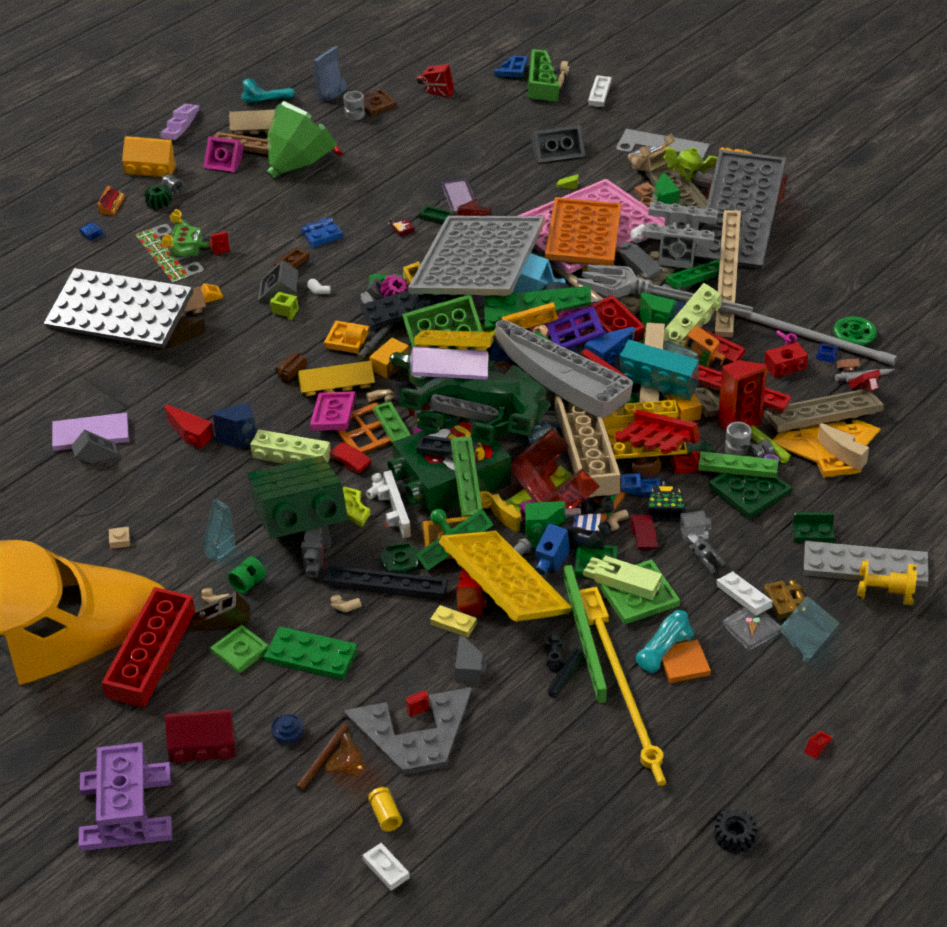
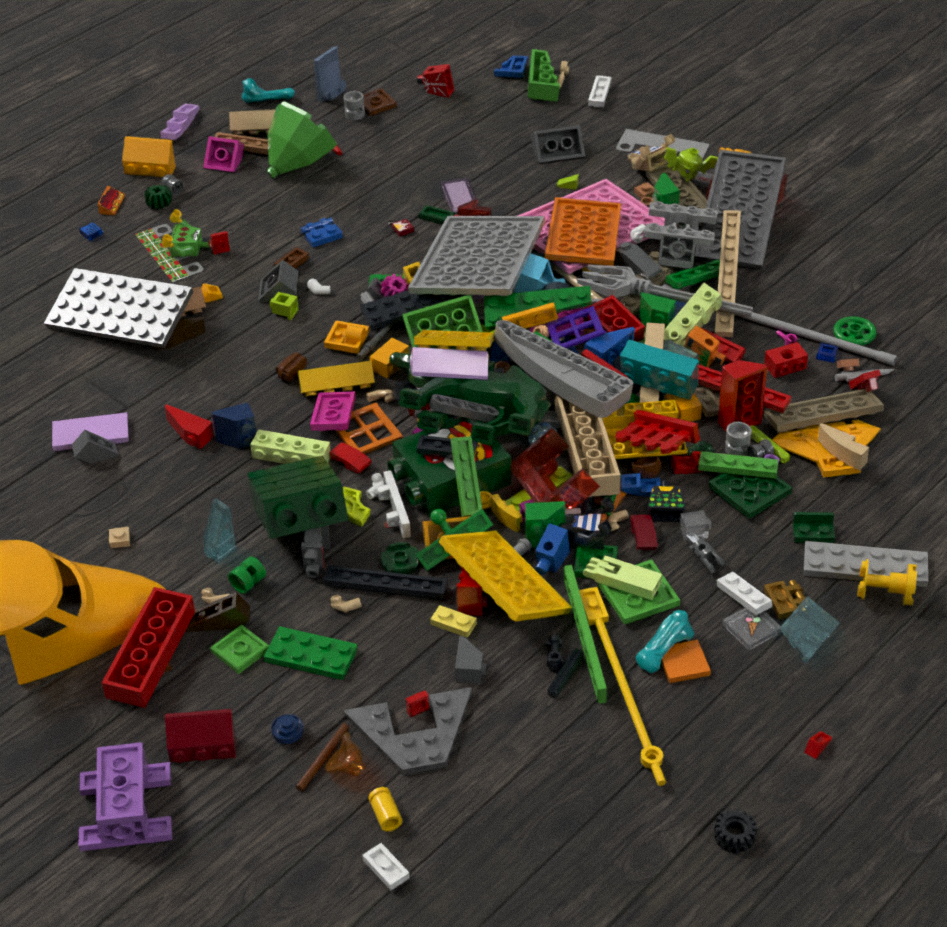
bright green plate [373,401,411,442] -> none

